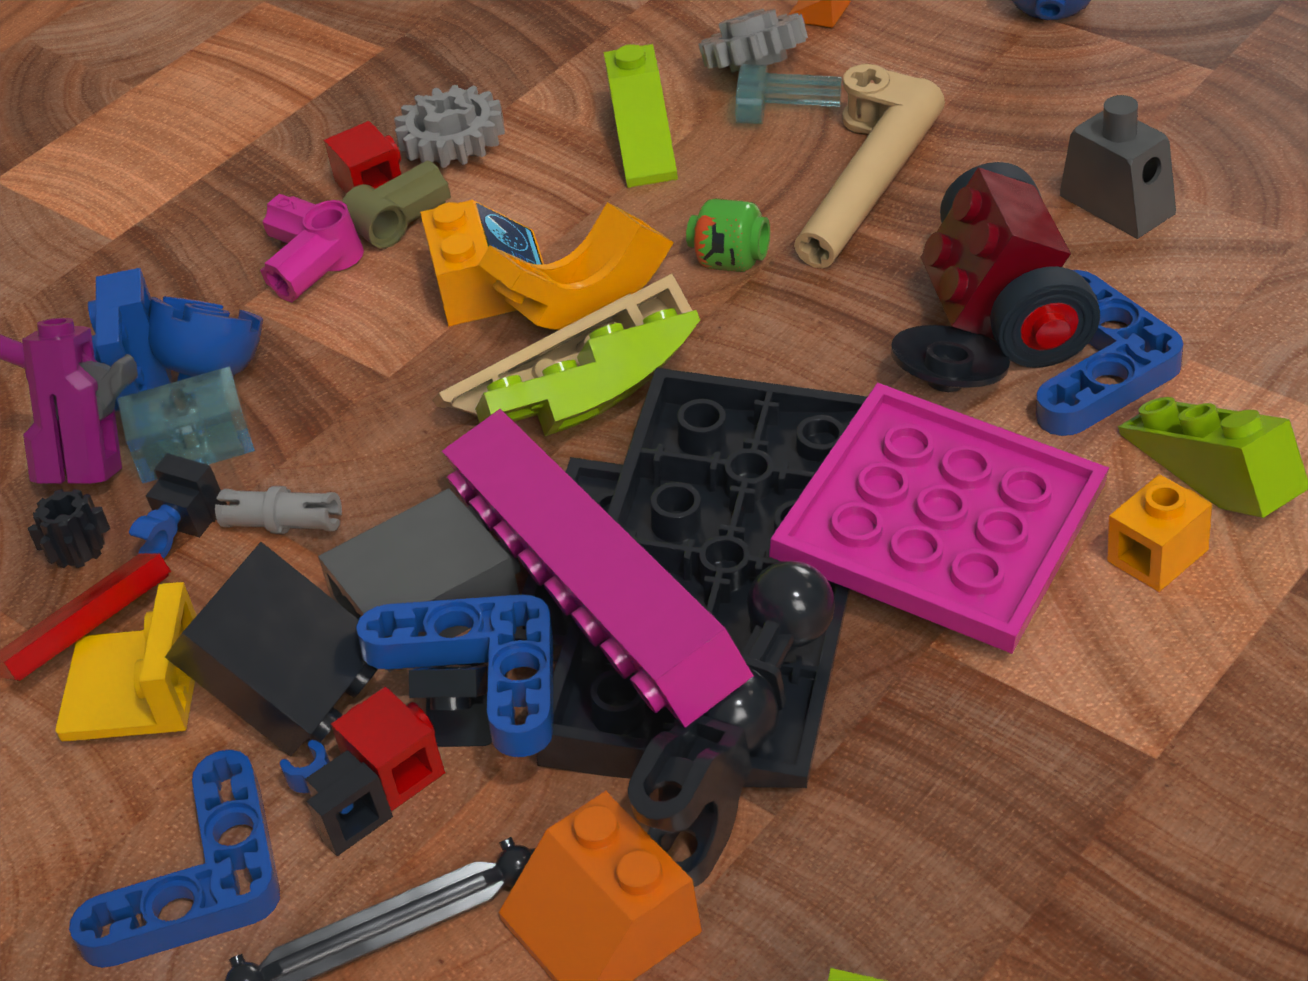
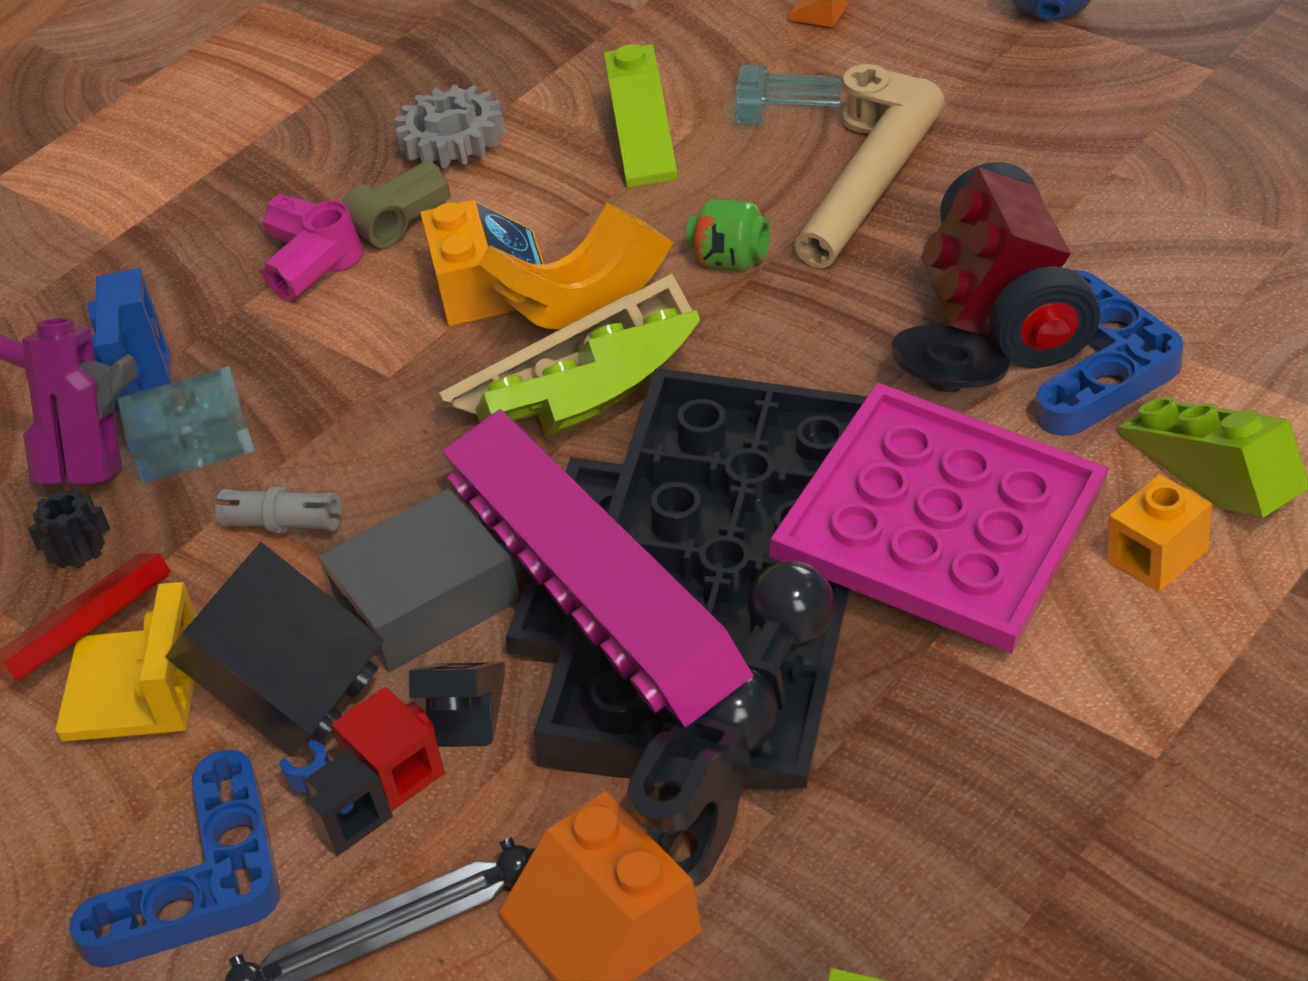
black piece [129,453,227,558] -> none
blue cylinder [148,296,263,389] -> none
red brick [324,121,402,194] -> none
blue beam [356,595,553,757] -> none
light grey gear [698,9,808,73] -> none
dark grey torso [1060,95,1176,239] -> none

